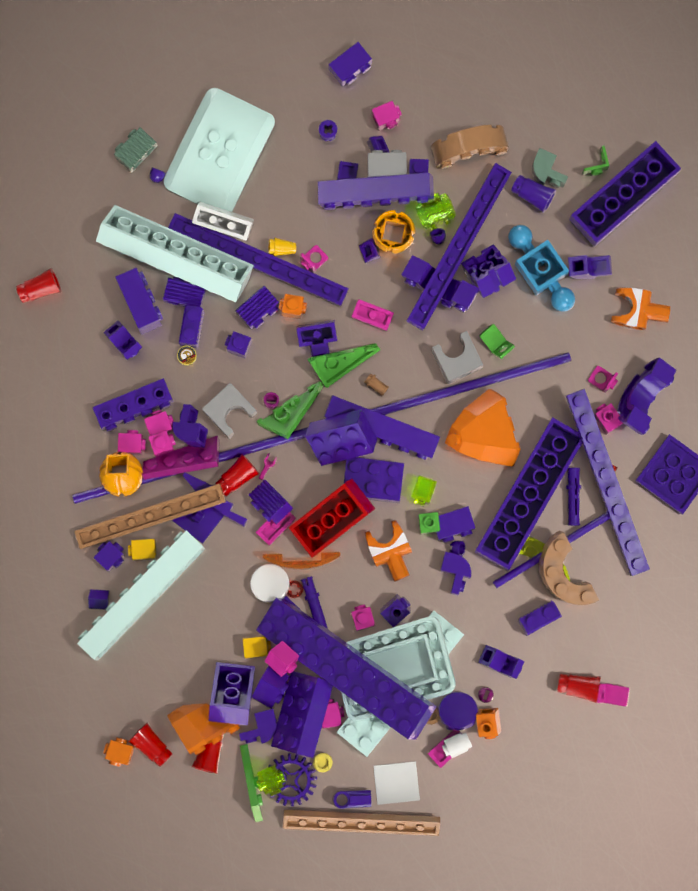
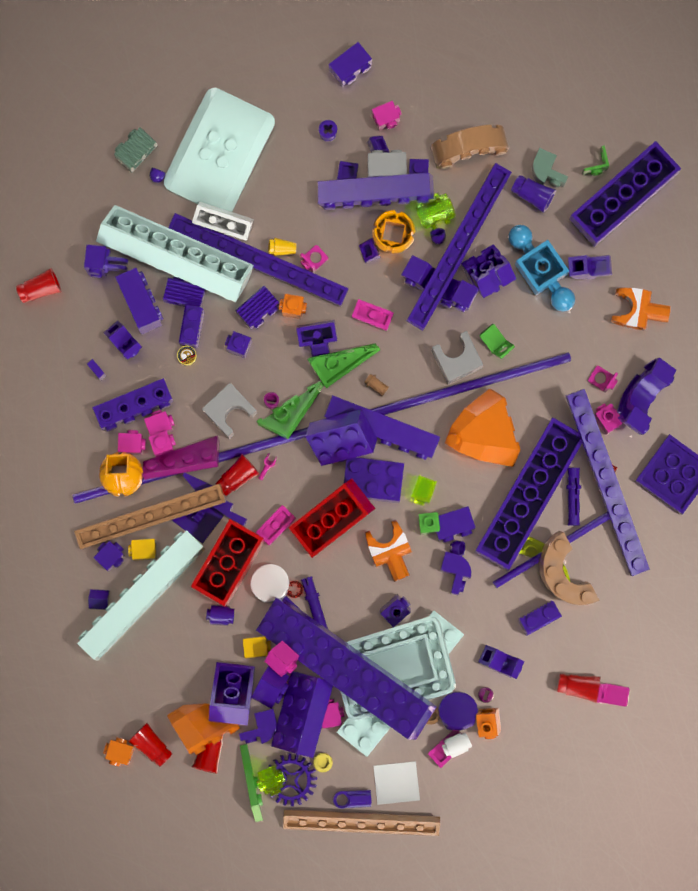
dark purple brick [172,404,208,448] -> none
dark purple brick [249,480,293,524] -> none
clear orange slope [263,552,340,570] -> none
dark pink brick [351,604,375,631] -> none
none -> dark purple brick [84,245,128,278]
none -> dark purple tile [87,359,106,381]
none -> red brick [191,519,265,607]
none -> dark purple brick [206,605,234,626]

